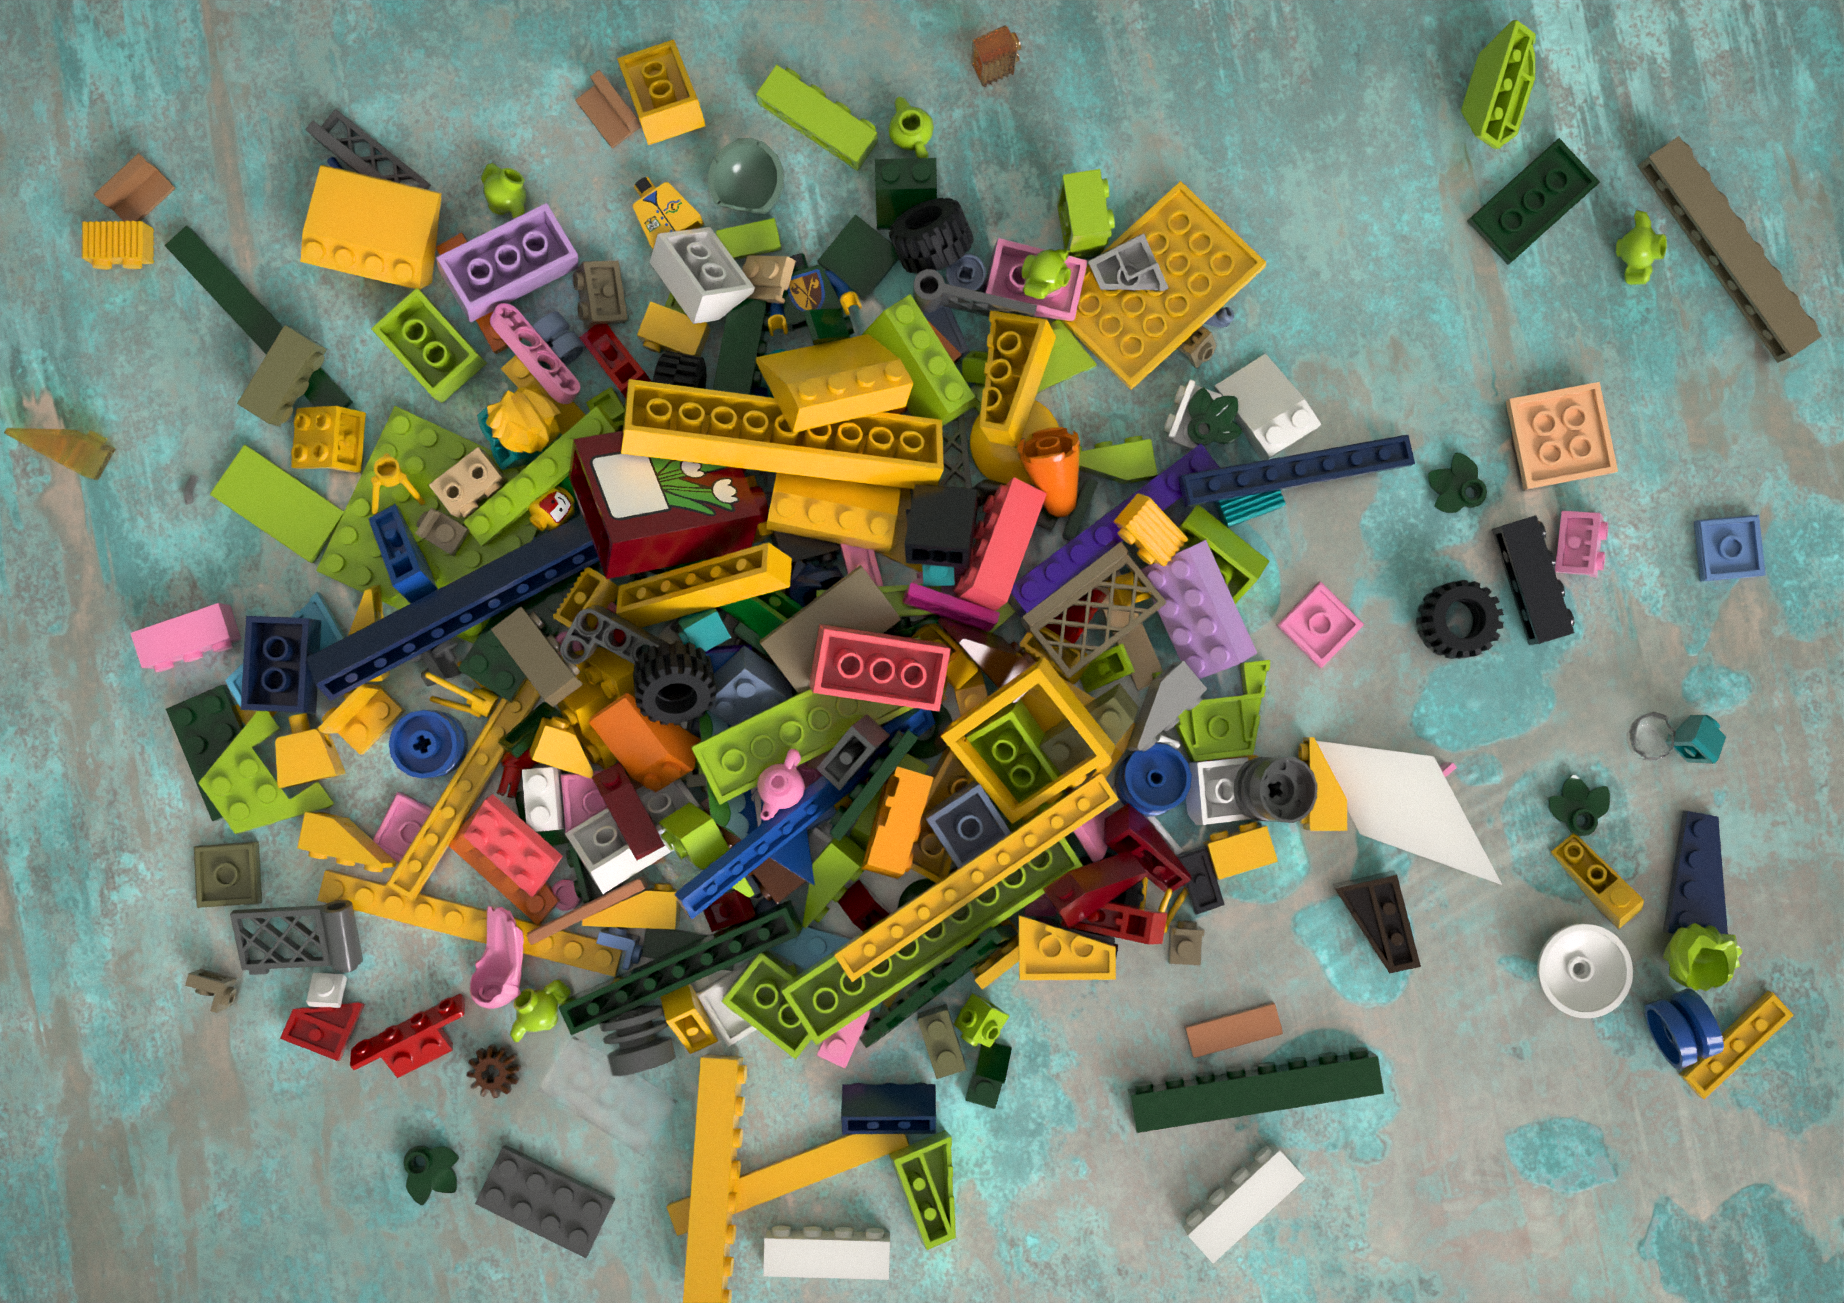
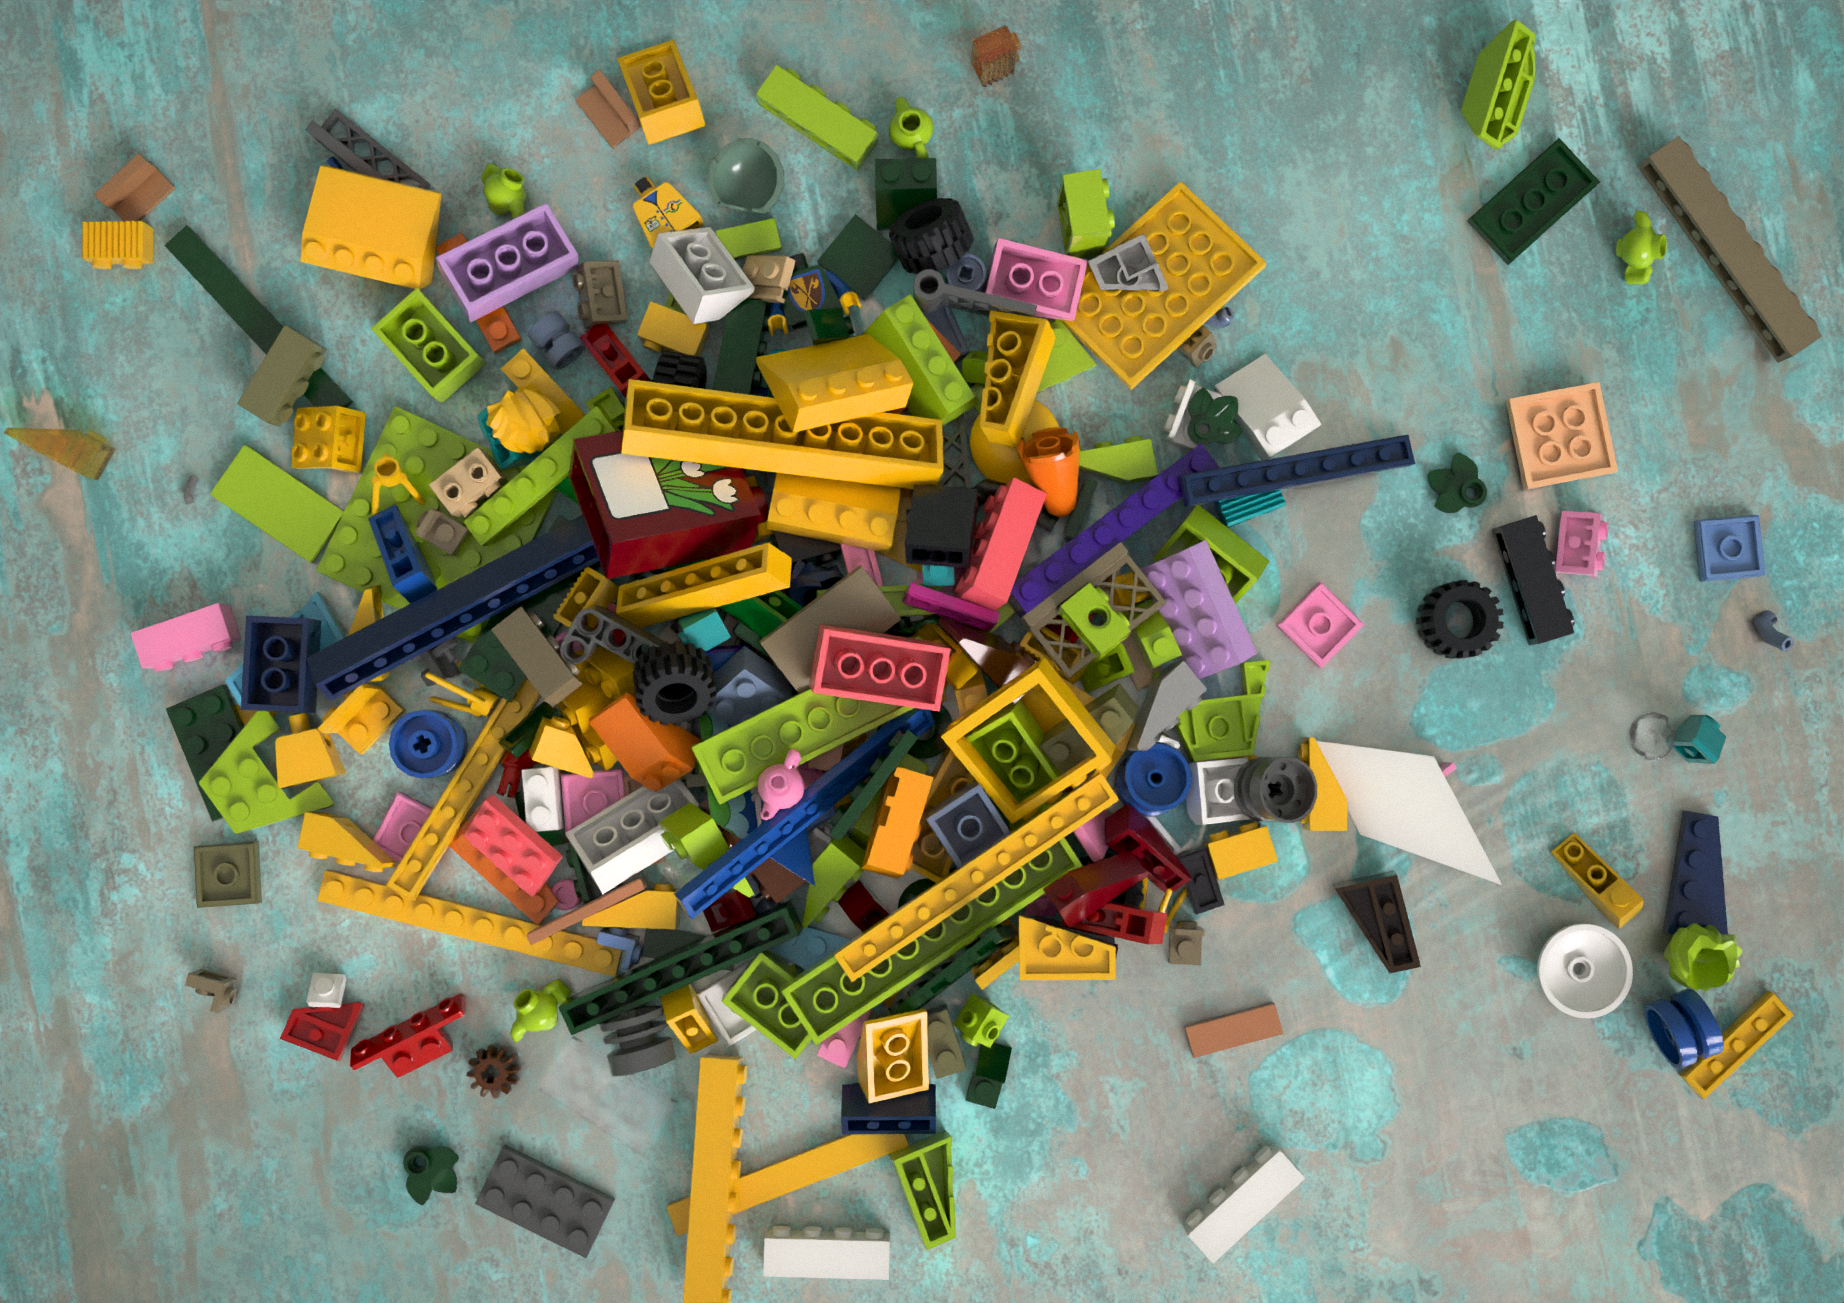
dark grey piece [230,900,363,975] -> none
bright pink hair [469,906,524,1009] -> none
bright pink beam [490,303,581,404] -> none
head [528,486,575,531] -> none
dark red slope [592,762,665,861] -> none
dark grey slope [816,714,890,791] -> none
lime piece [1022,249,1071,299] -> none
yellow brick [1113,493,1188,567] -> none
dark green brick [1127,1047,1384,1133] -> none
dark green plate [1549,775,1610,836] -> none
none -> yellow slope [857,1008,929,1103]
none -> lime brick [1058,583,1131,661]
none -> lime slope [1123,599,1182,668]
none -> sand blue arm [1754,610,1794,651]

